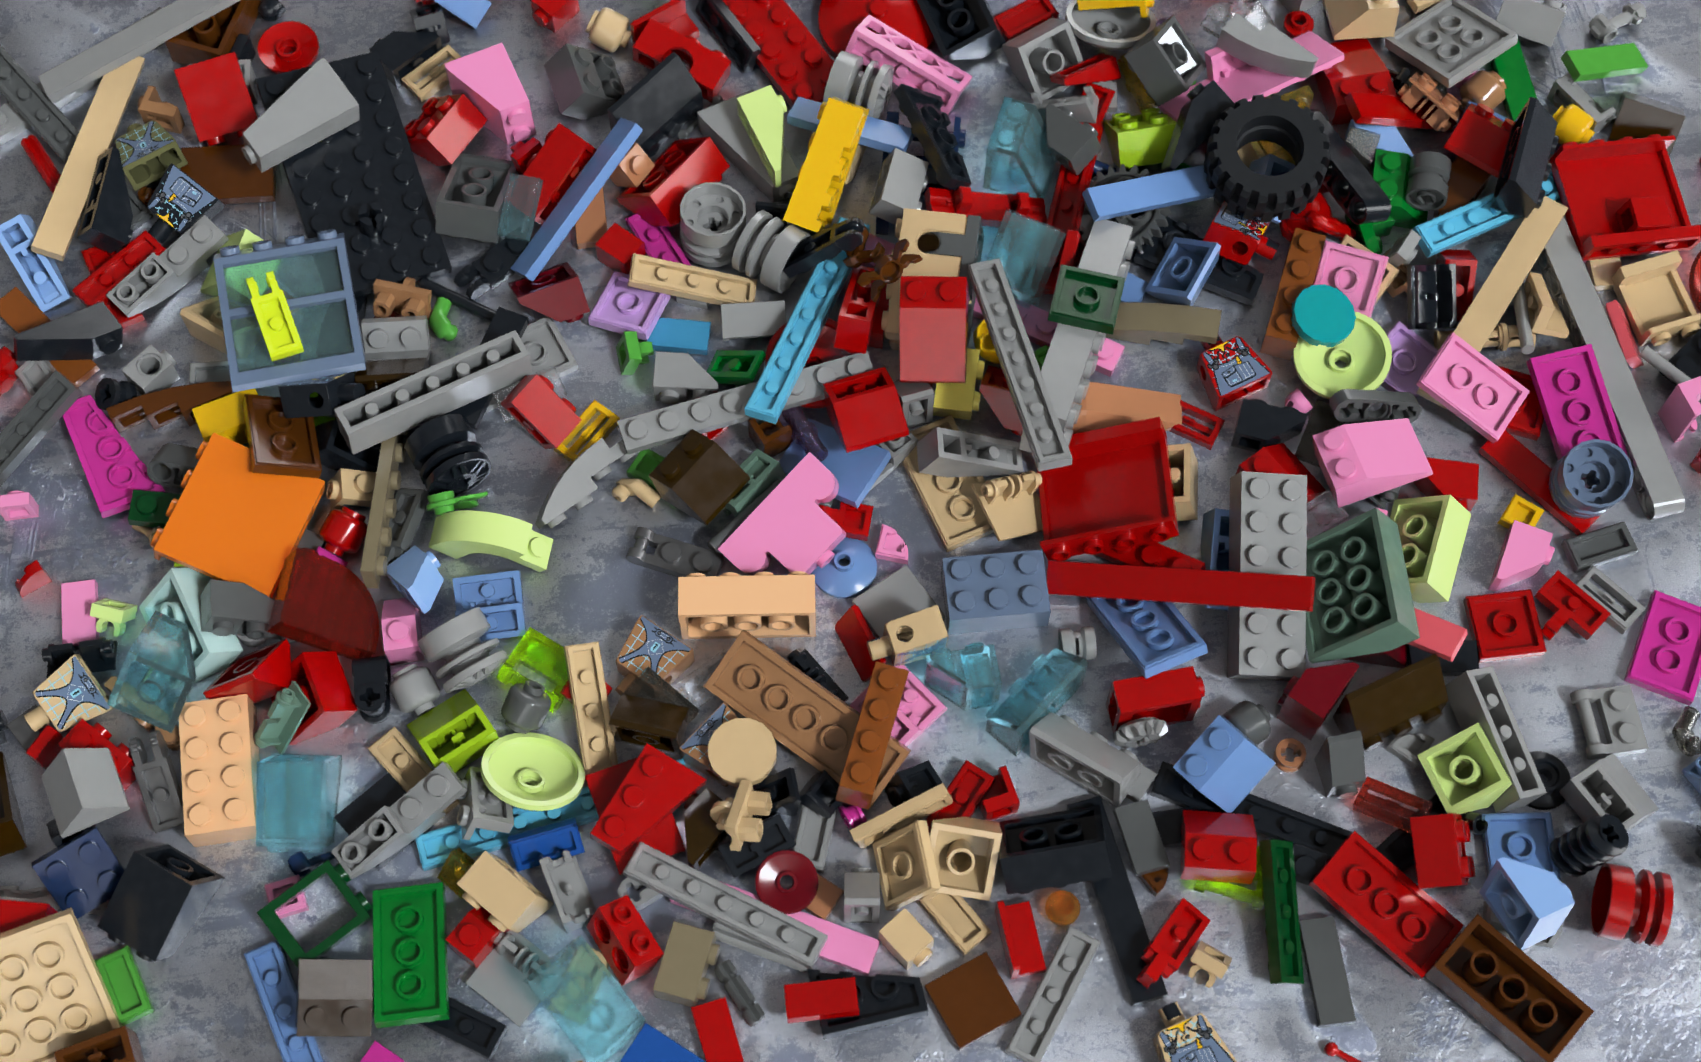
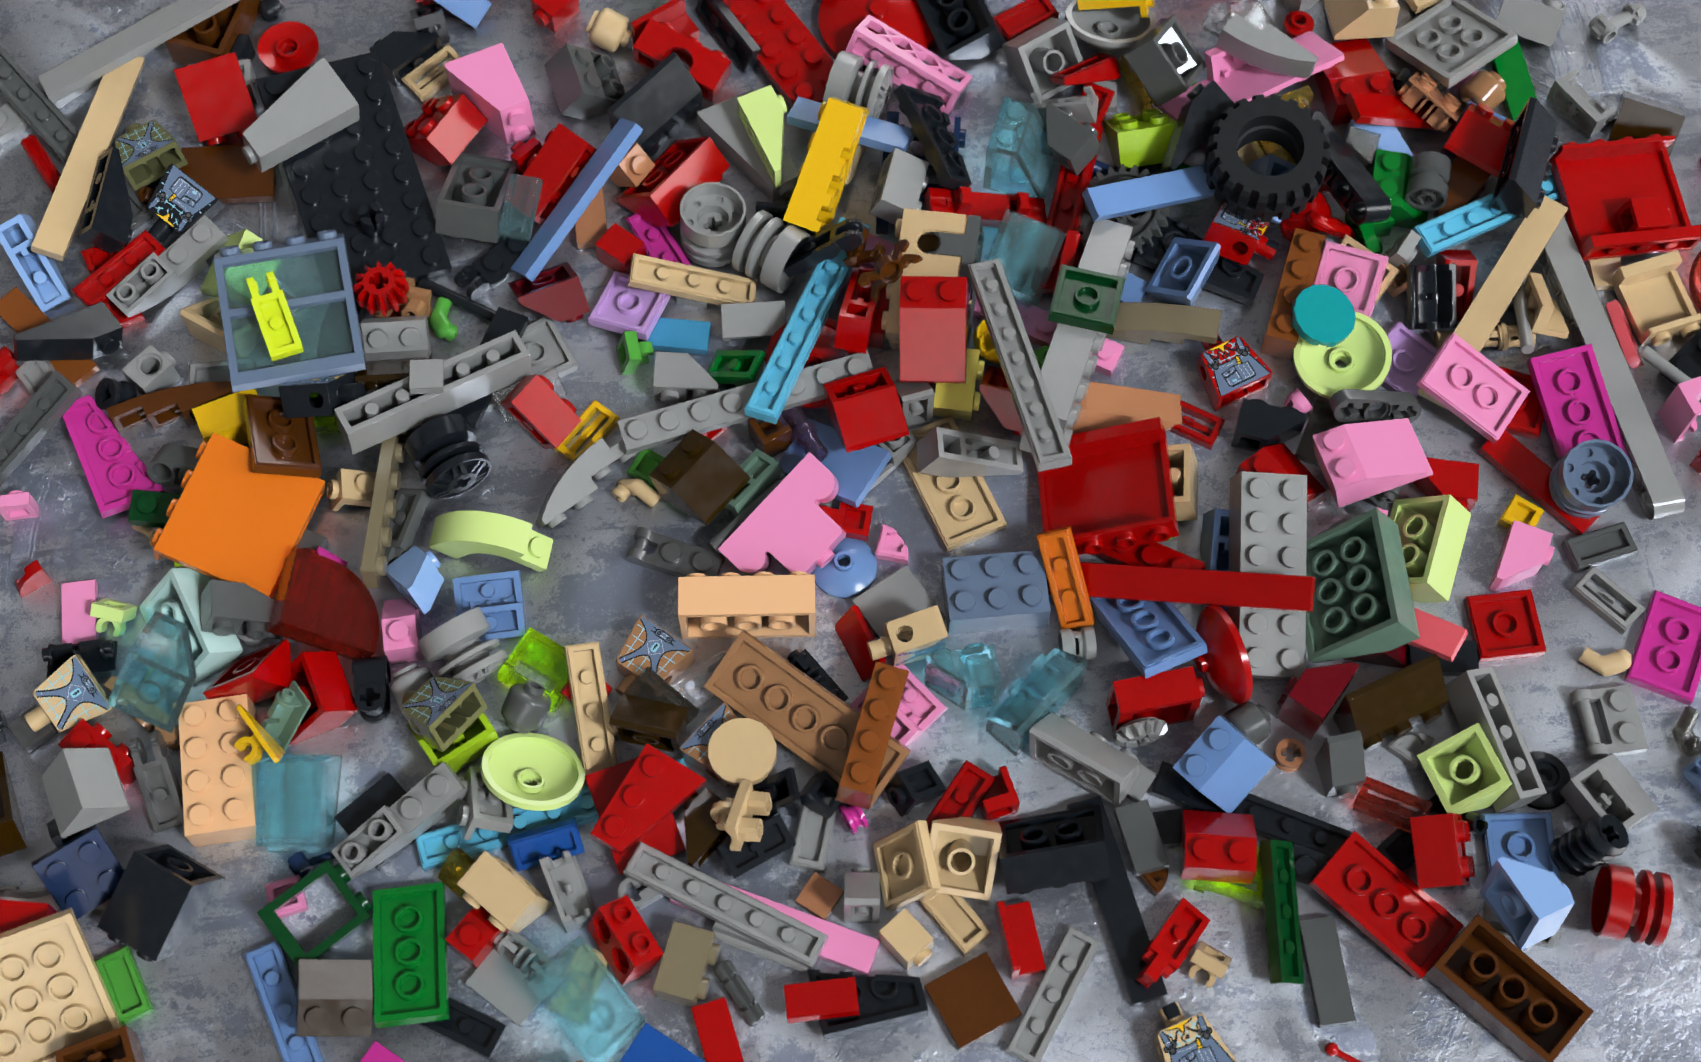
red tile [26,725,64,769] -> none
medium nougat bracket [138,85,185,134] -> none
black slope [315,419,381,472] -> none
red head [319,505,368,557] -> none
tan tile [368,726,460,823] -> none
bright green plate [426,490,488,516] -> none
dark grey hinge [677,95,724,140] -> none
dark red piece [755,850,819,914] -> none
tan tile [849,783,953,849] -> none
tan hinge [971,470,1043,542] -> none
clear orange plate [1045,890,1080,926] -> none
red plate [1534,570,1611,641] -> none
yellow head [1552,104,1595,145] -> none
bright green tile [1561,43,1649,82] -> none
none -> yellow piece [234,704,285,765]
none -> red gear [353,261,410,317]
none -> olive torso [401,676,488,752]
none -> light grey tile [409,359,445,394]
none -> orange tile [1036,526,1096,629]
none -> red dish [1193,604,1253,704]
none -> tan arm [1578,647,1632,676]

